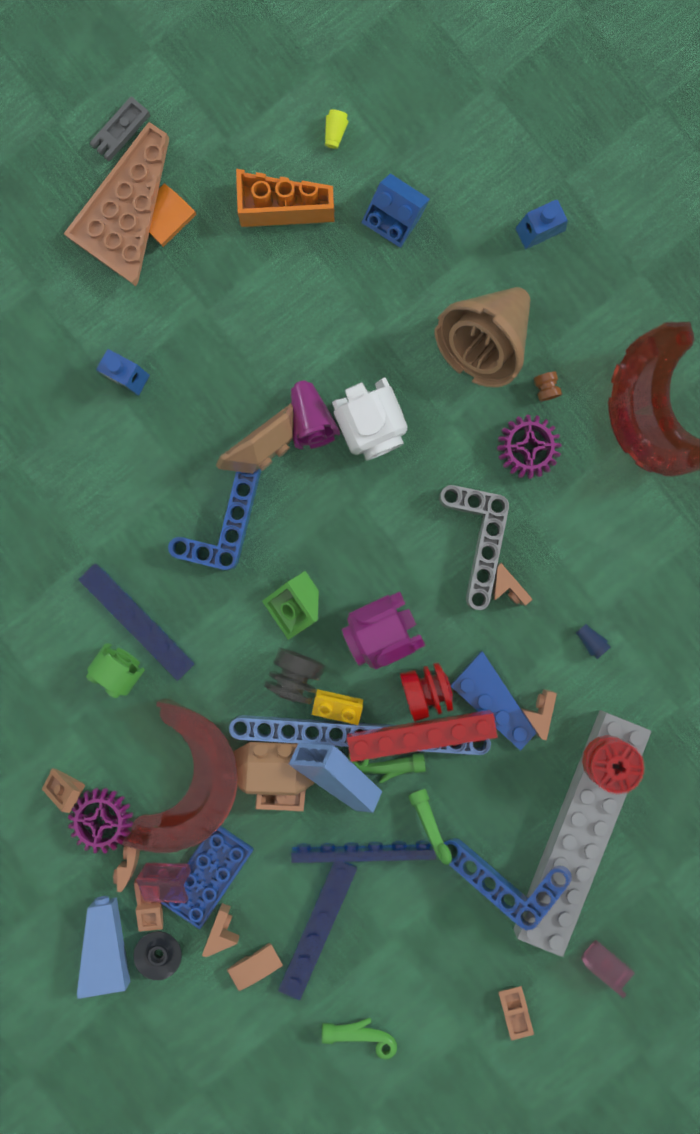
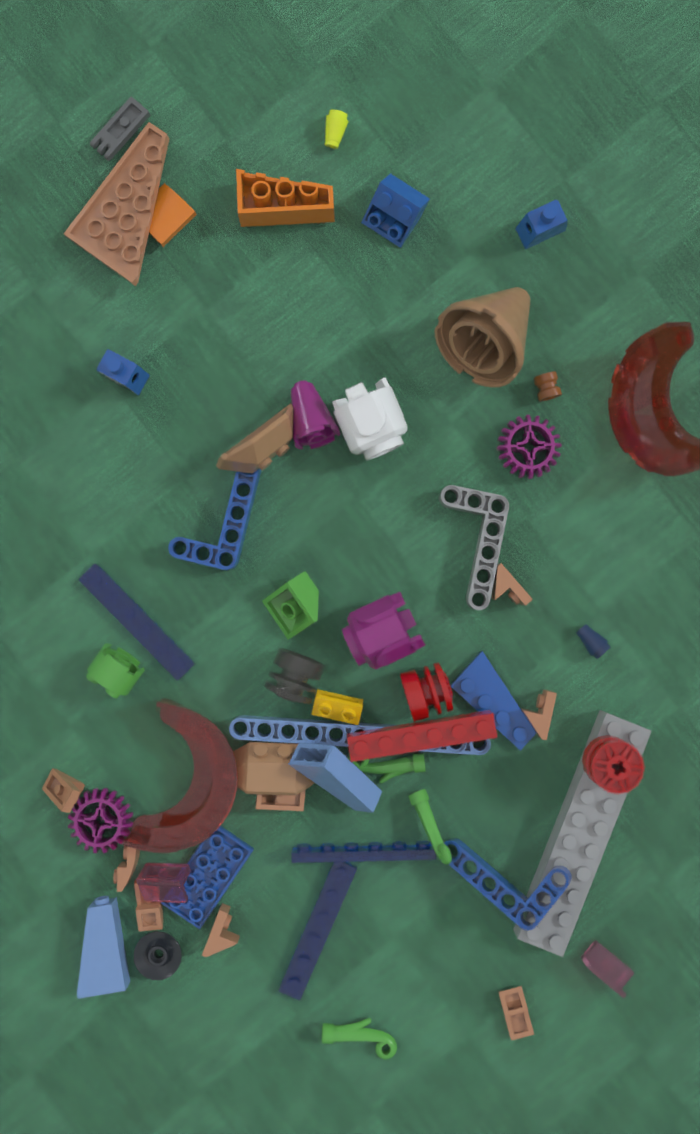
nougat slope [226,943,283,991] -> none

